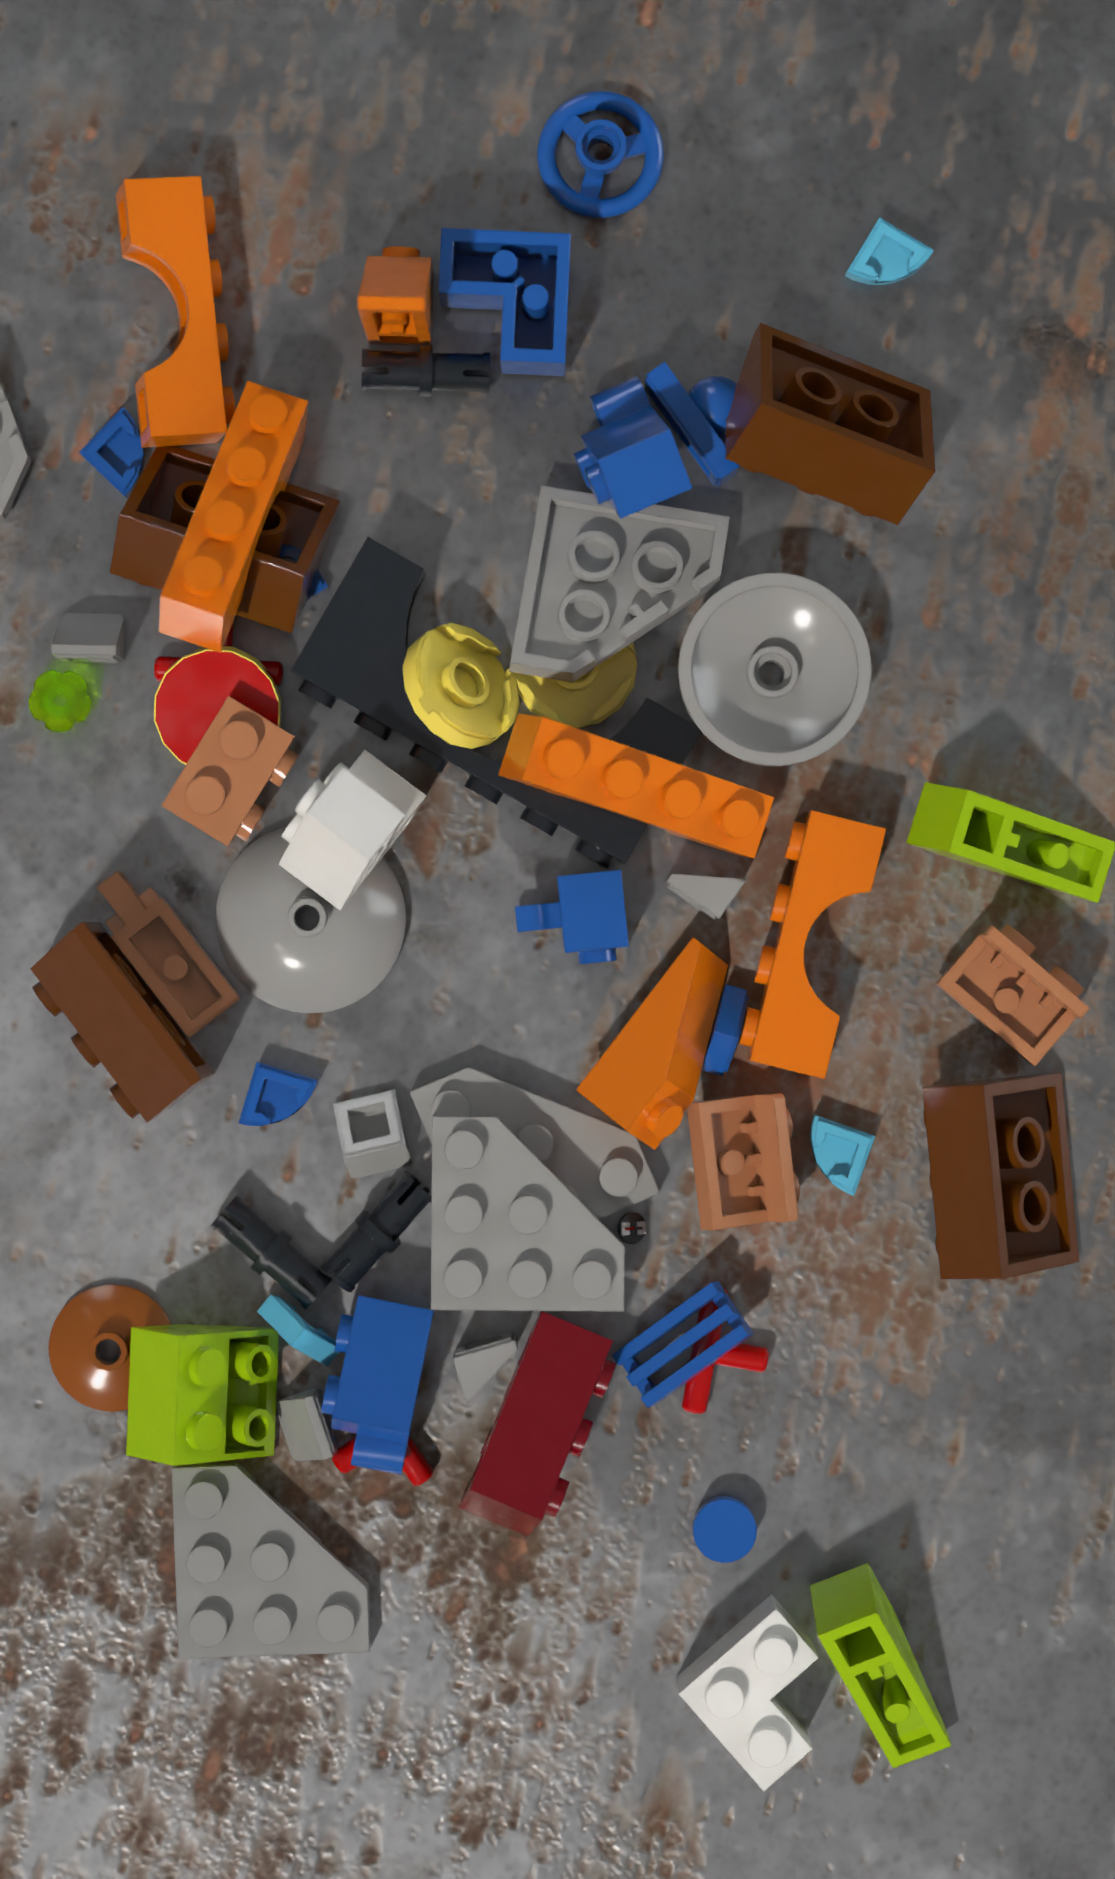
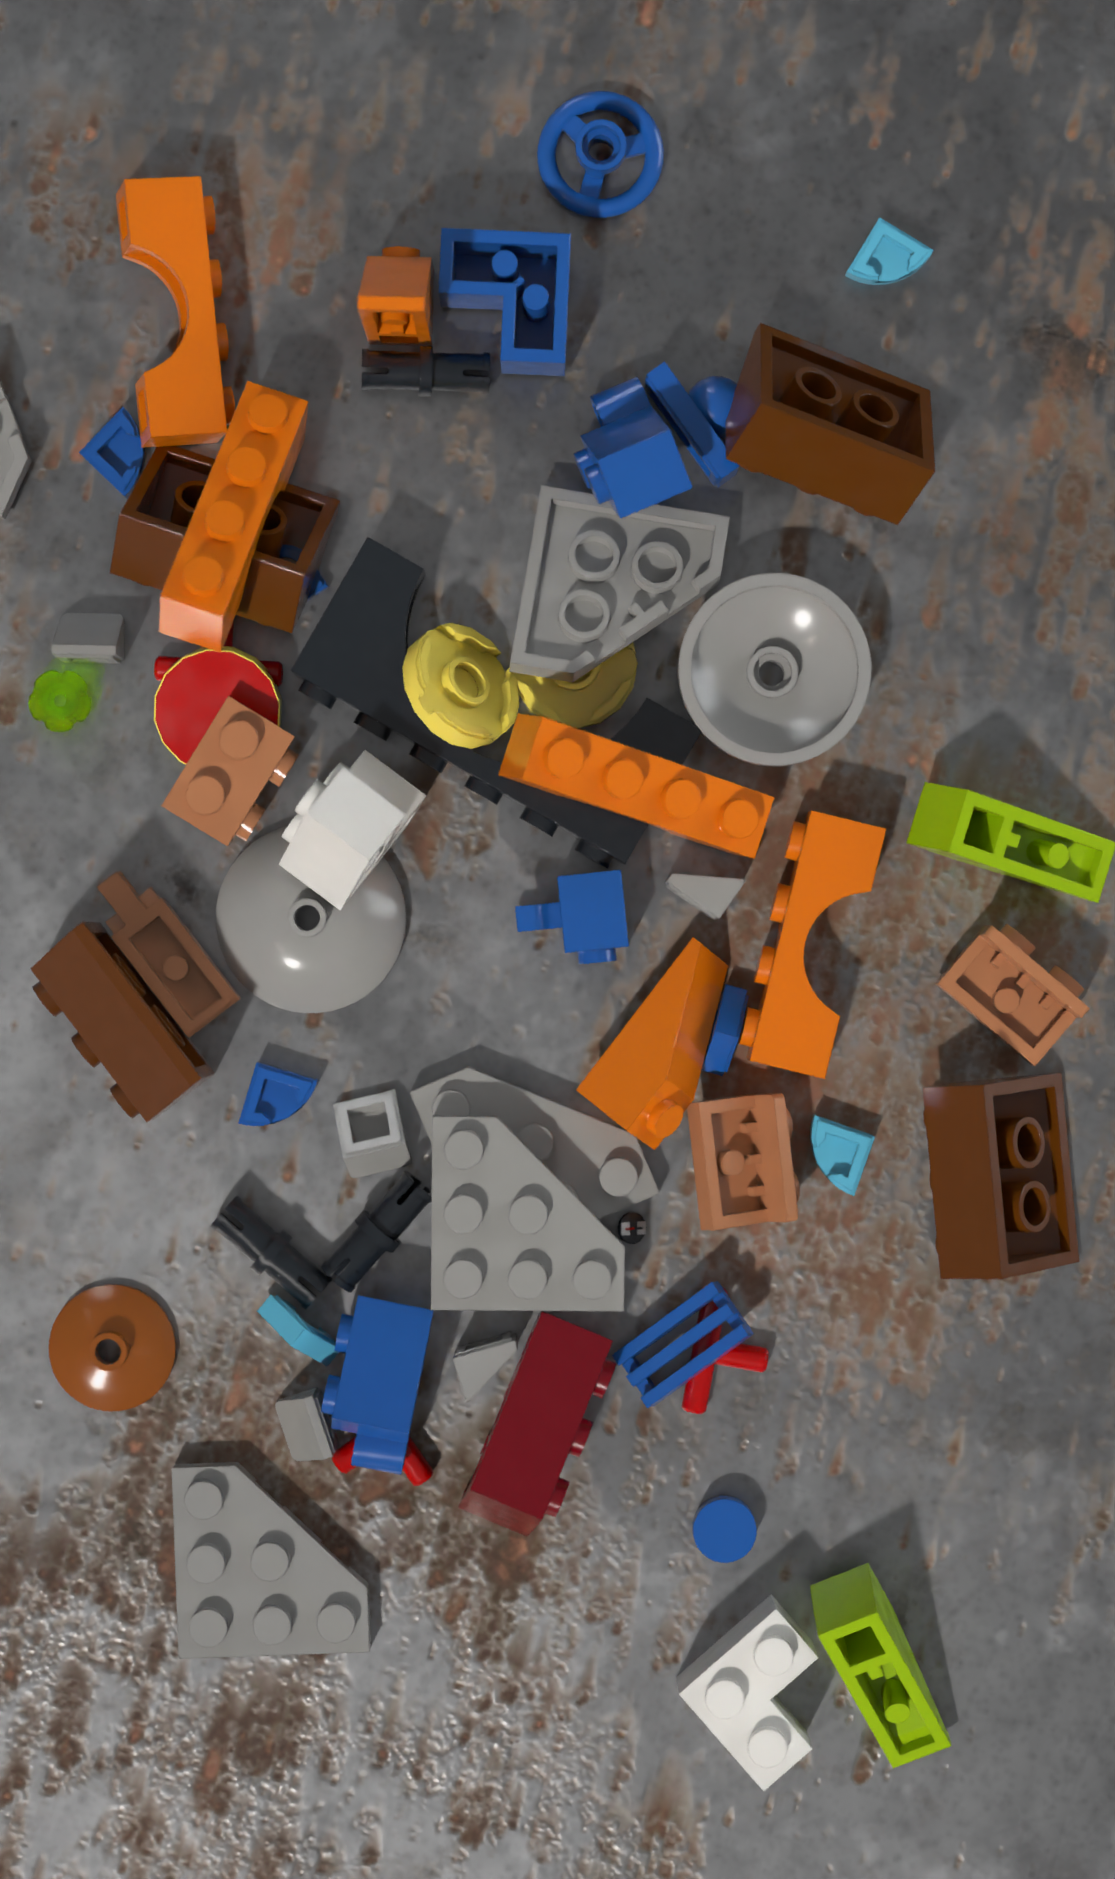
lime slope [126,1324,279,1466] -> none

